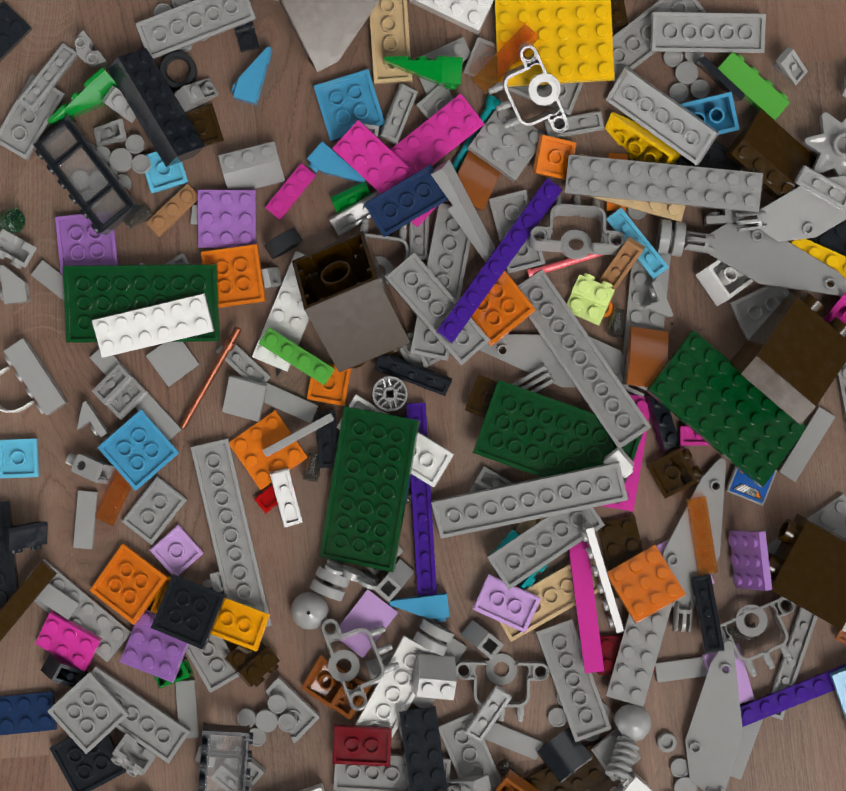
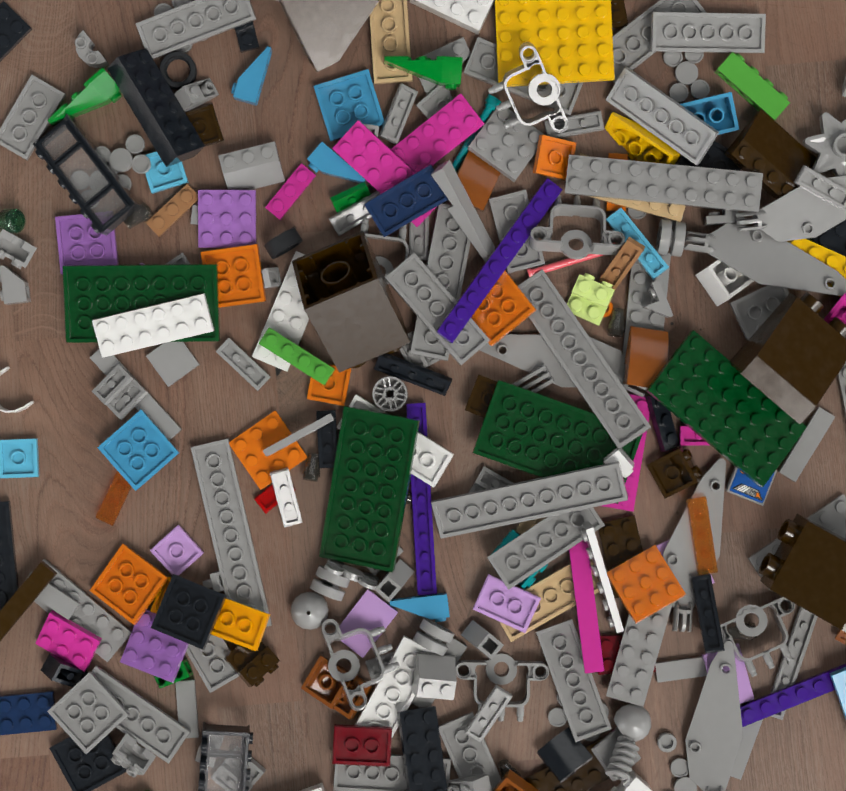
black slope [2,521,48,554] -> none
light grey brick [4,338,69,415] -> none
light grey tile [17,43,78,114] -> none
light grey tile [31,260,64,301] -> none
light grey torso [66,453,115,484] -> none
light grey tile [73,490,98,549] -> none
light grey slope [77,401,110,437] -> none
light grey slope [93,119,127,147] -> none
light grey plate [102,85,136,123] -> none
light grey tile [121,476,188,545] -> none
copper bar [179,326,242,429] -> none
light grey tile [222,375,267,422] -> none
light grey piece [237,694,297,747] -> none
light grey tile [264,383,319,423] -> none
light grey wing [266,676,321,744] -> none
clear orange tile [472,24,539,94] -> none
light grey tile [484,722,543,760] -> none
black tile [695,56,745,102] -> none
medium lavender plate [728,530,772,591] -> none
light grey slope [774,47,808,86] -> none

